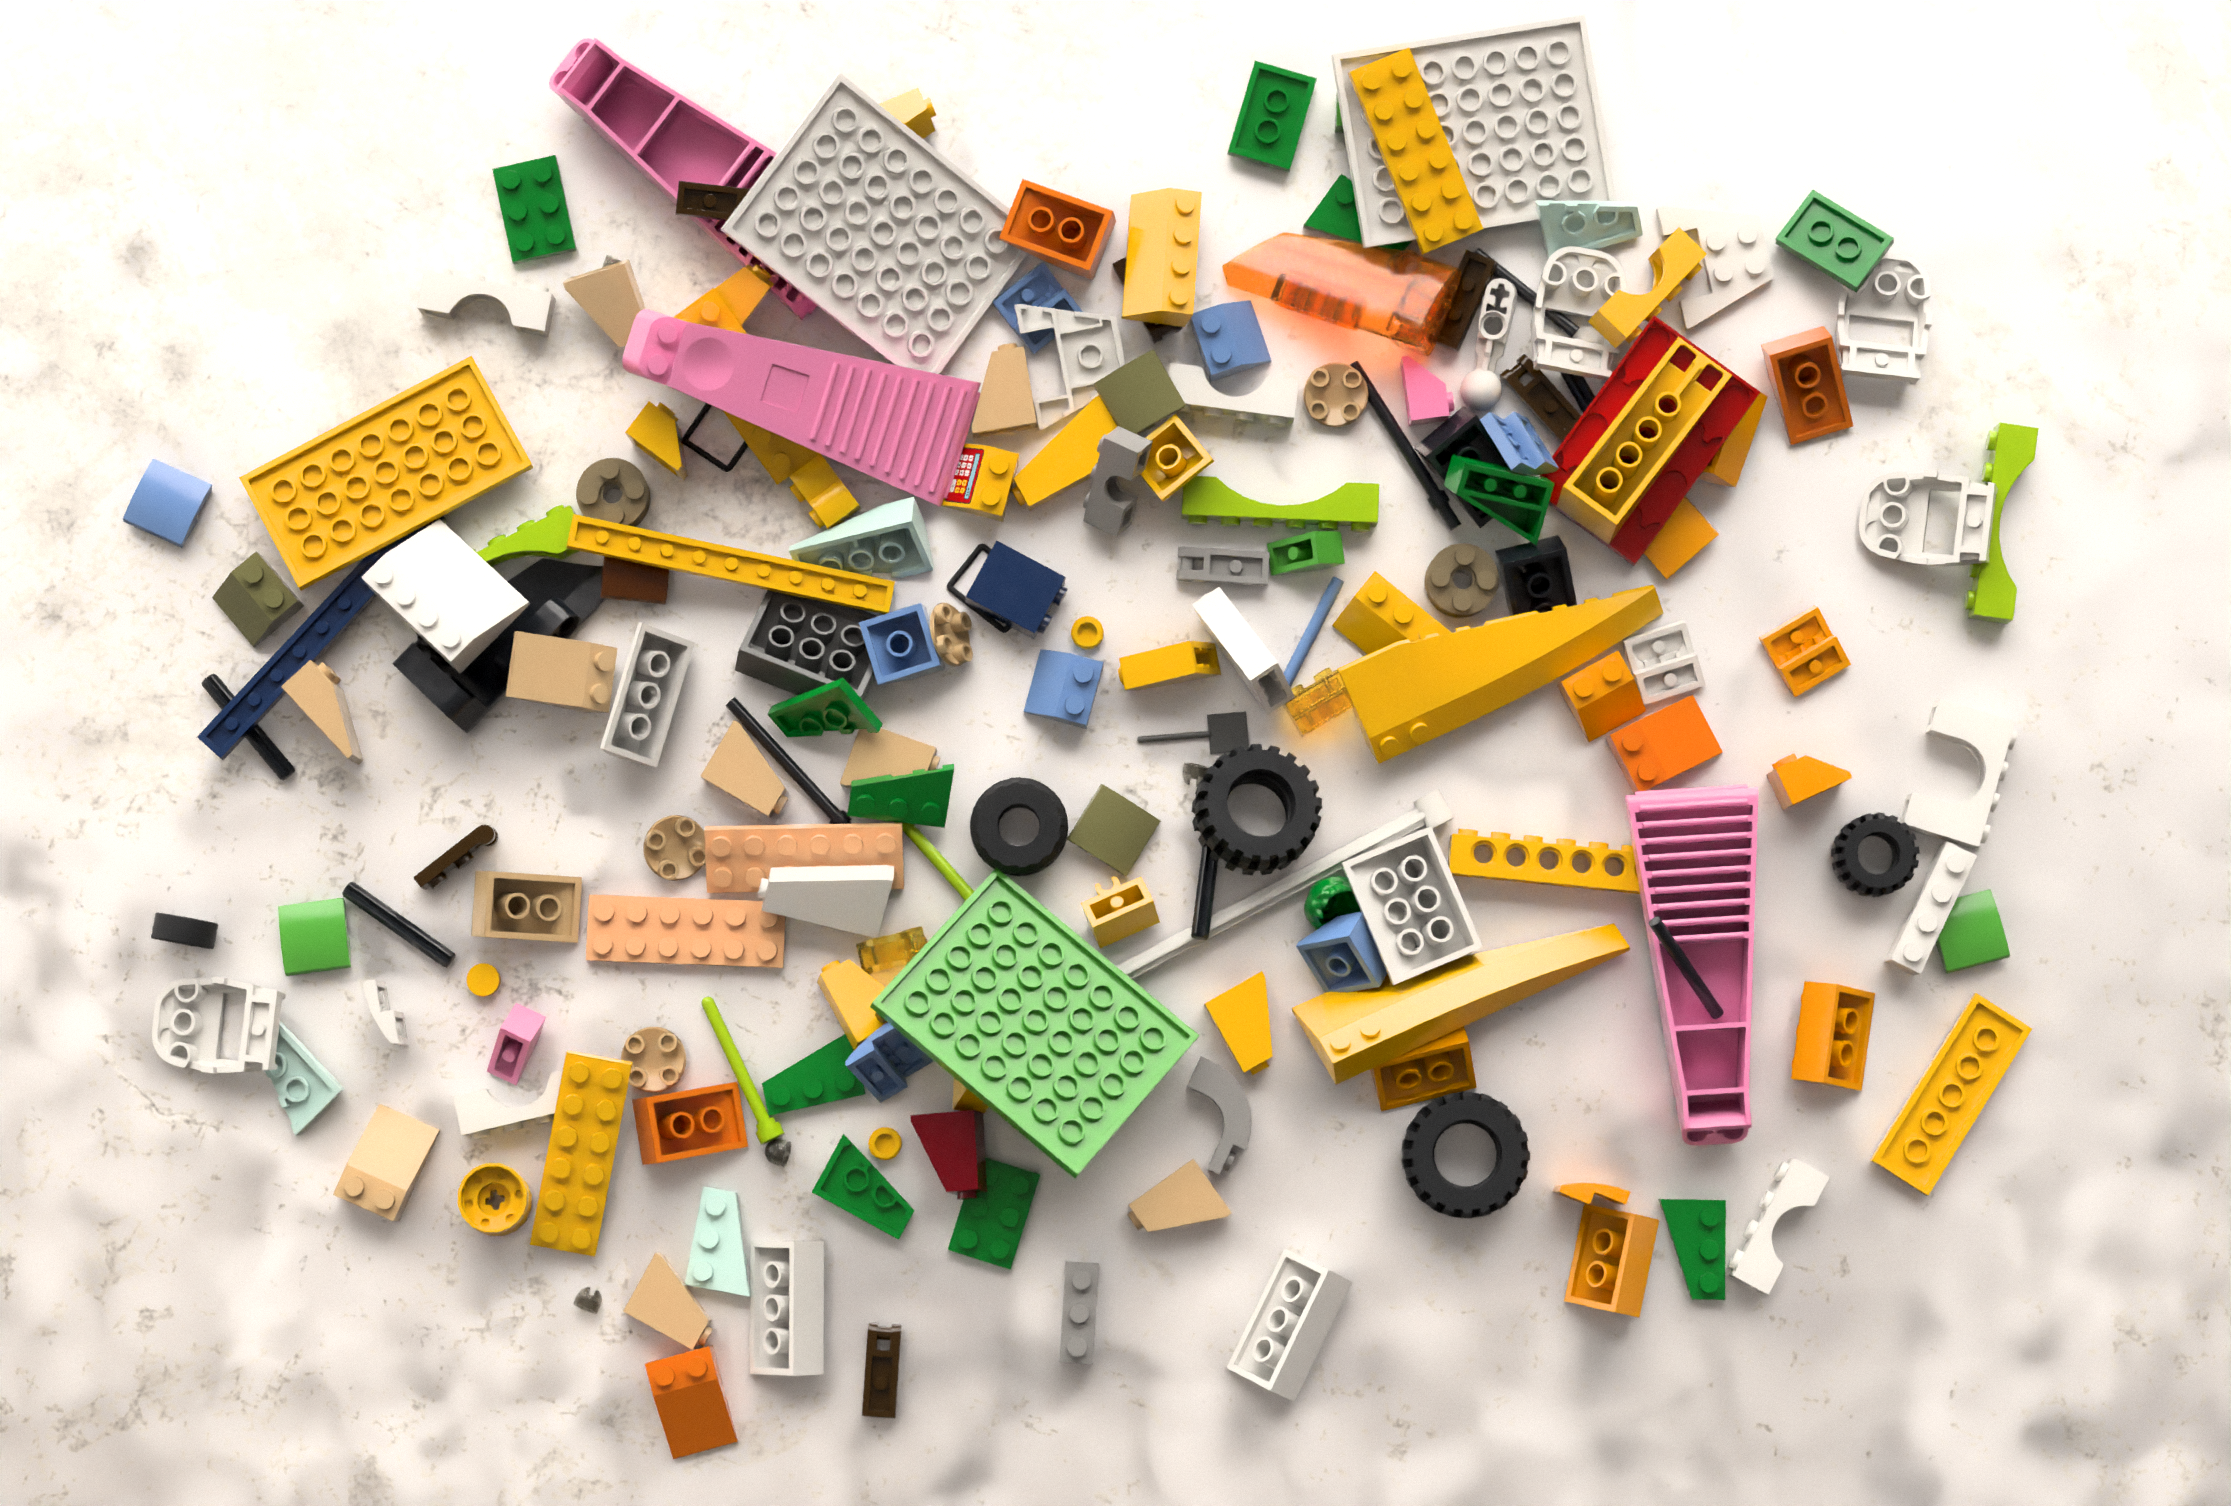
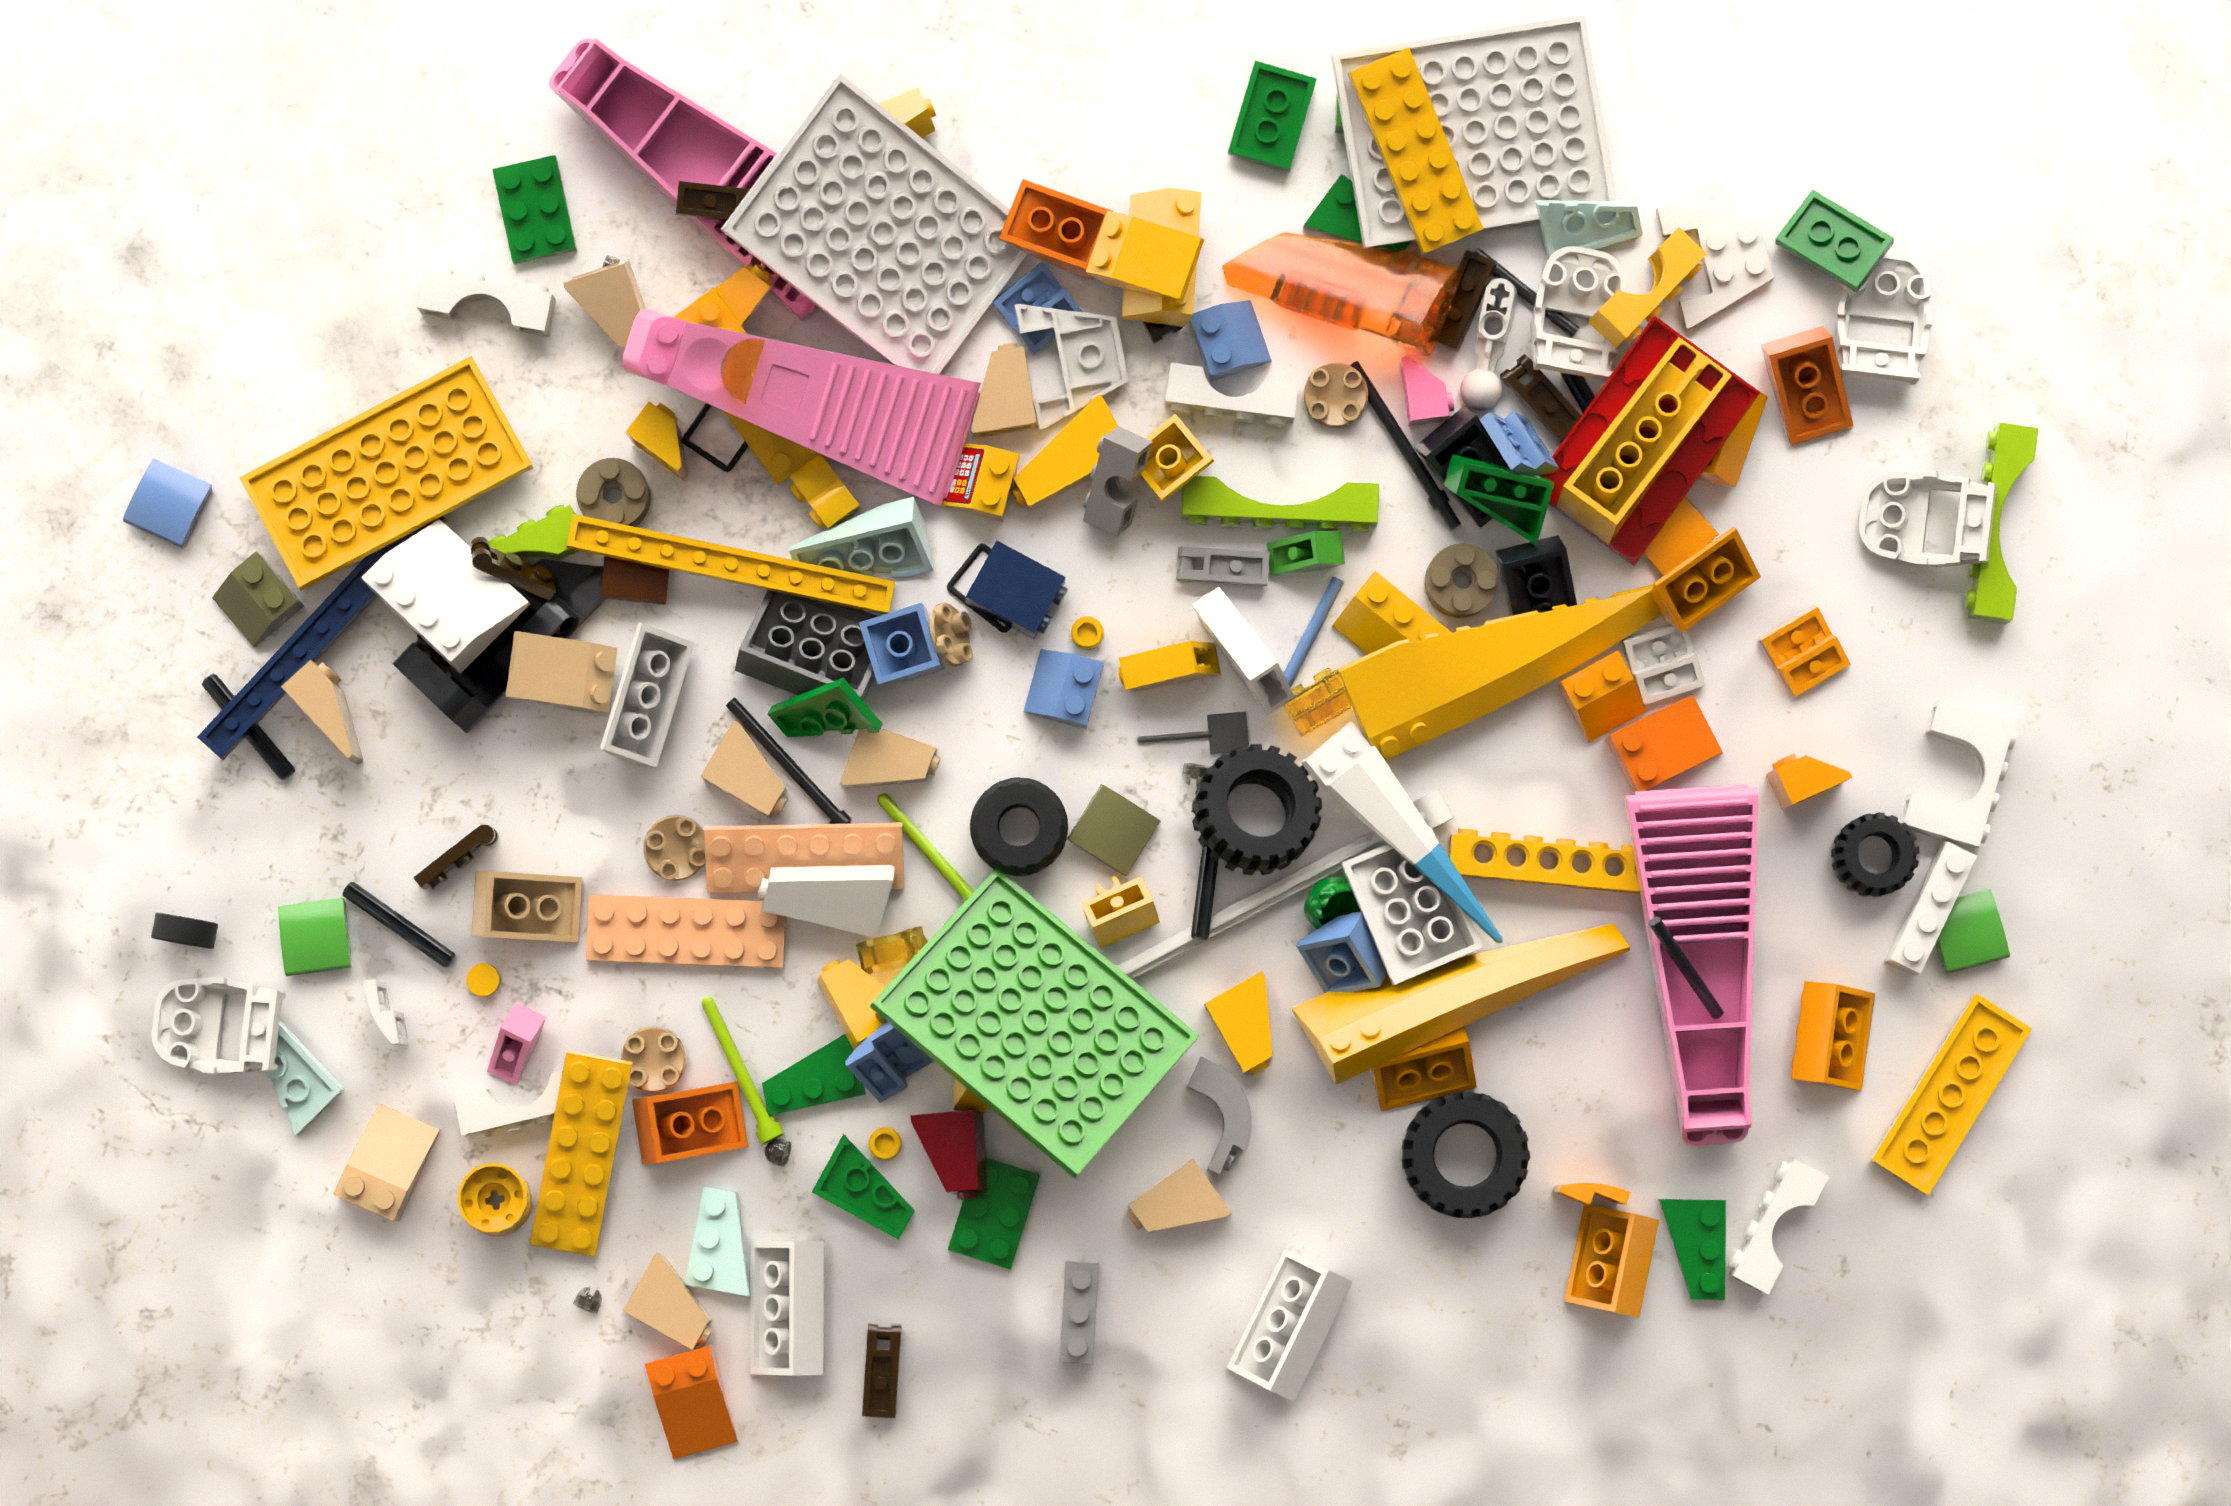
green wing [847,764,954,828] -> none
olive slope [1094,349,1186,435] -> none
none -> dark brown plate [470,537,556,601]
none -> clear yellow tile [720,338,765,403]
none -> yellow slope [1086,211,1204,301]
none -> white plate [1301,721,1503,943]
none -> light orange slope [1651,527,1761,633]

